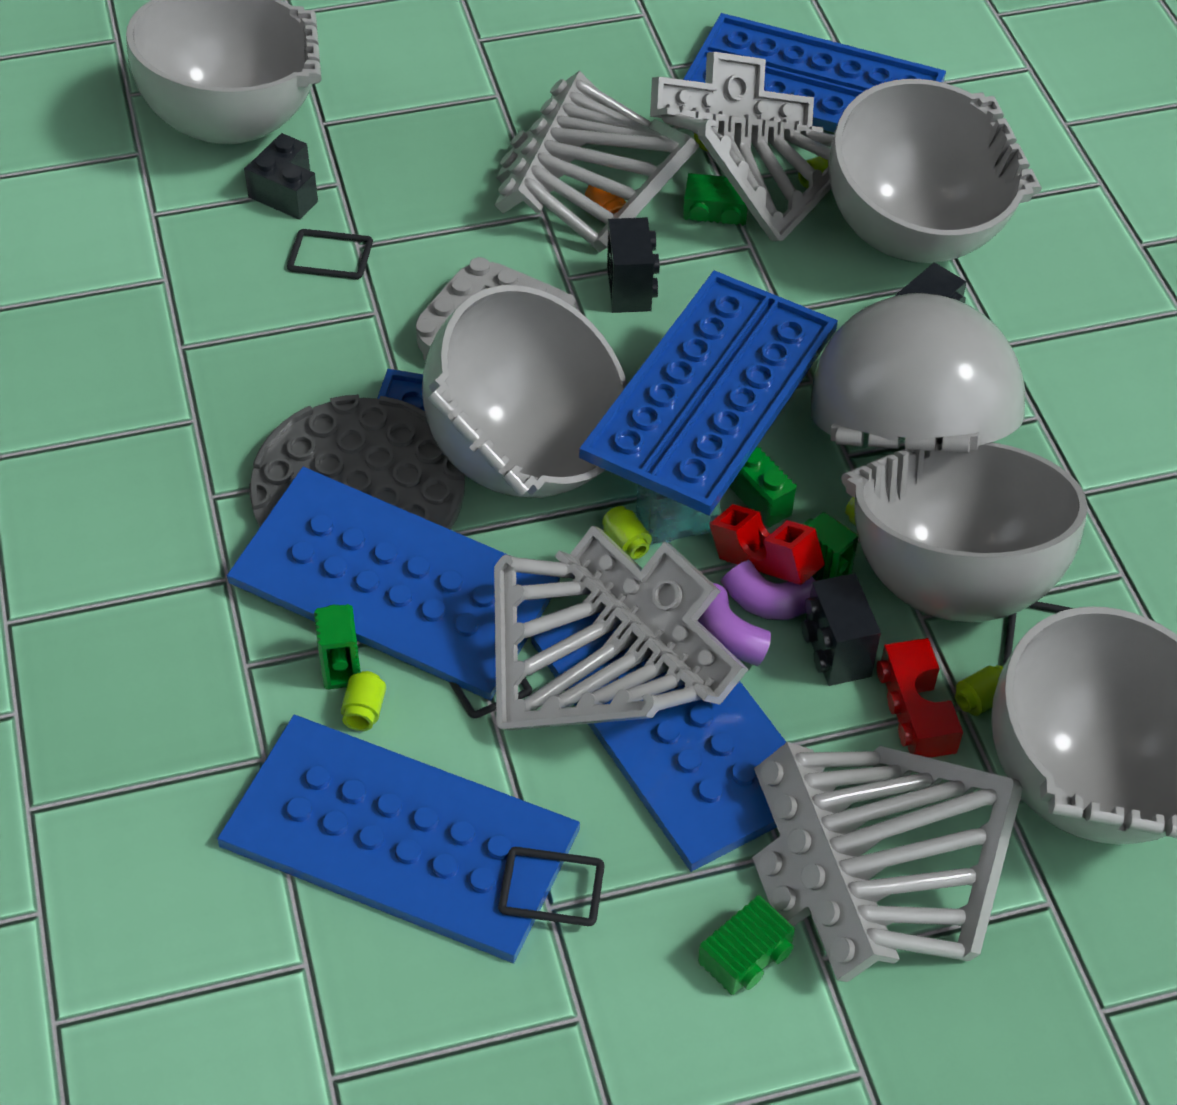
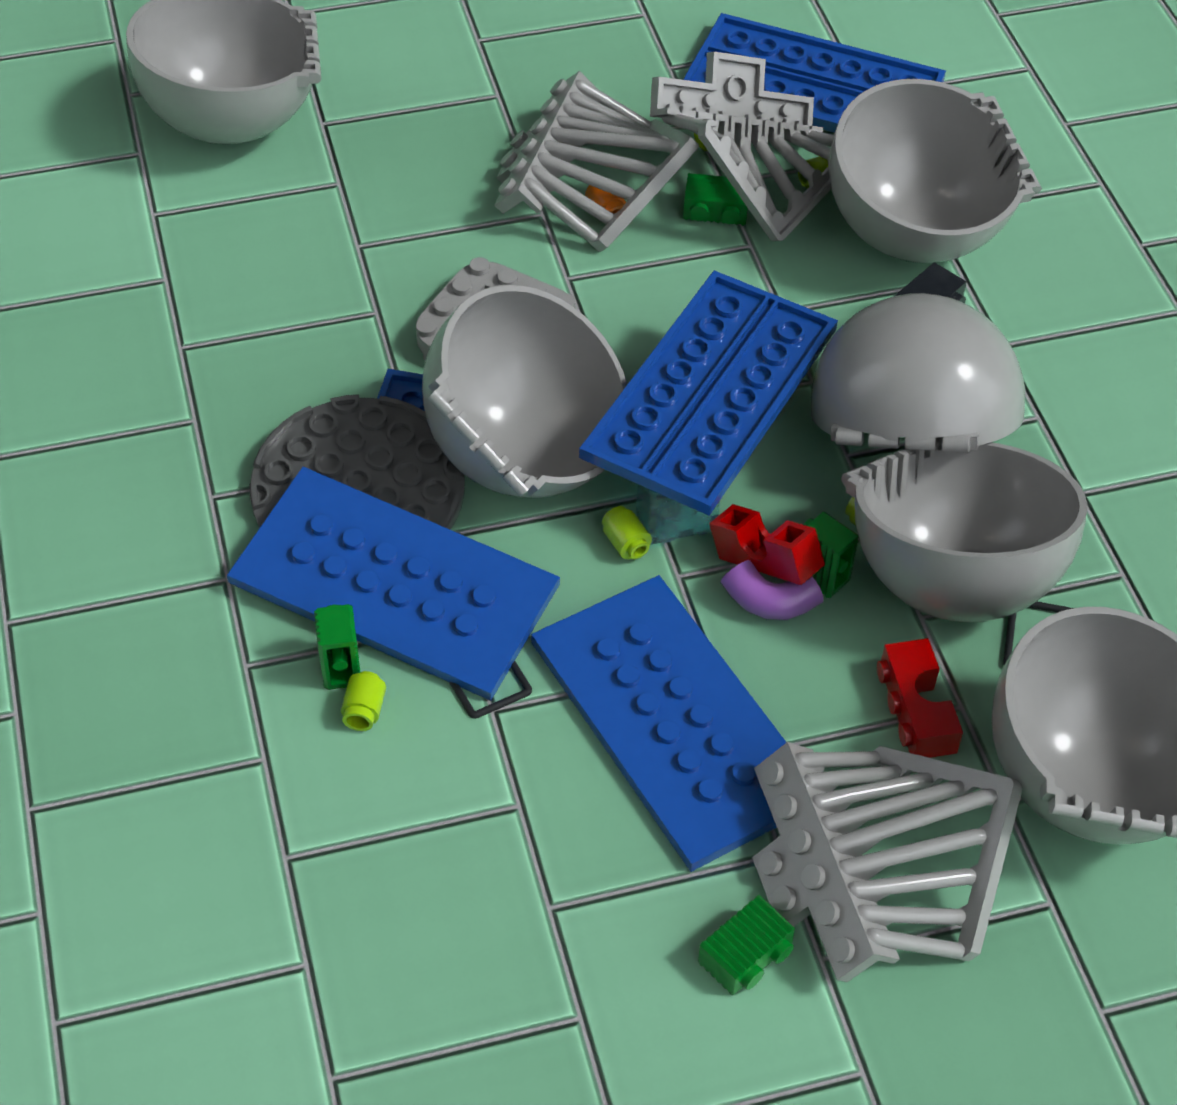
blue plate [217,714,580,963] -> none
black brick [244,133,318,220] -> none
black piece [287,229,373,279] -> none
light grey plate [494,525,749,730] -> none
black piece [498,847,605,926] -> none
black brick [607,217,660,313] -> none
medium lavender cylinder [697,583,771,666] -> none
green brick [729,447,797,528] -> none
black brick [801,573,881,686] -> none
lime brick [955,665,1003,716] -> none

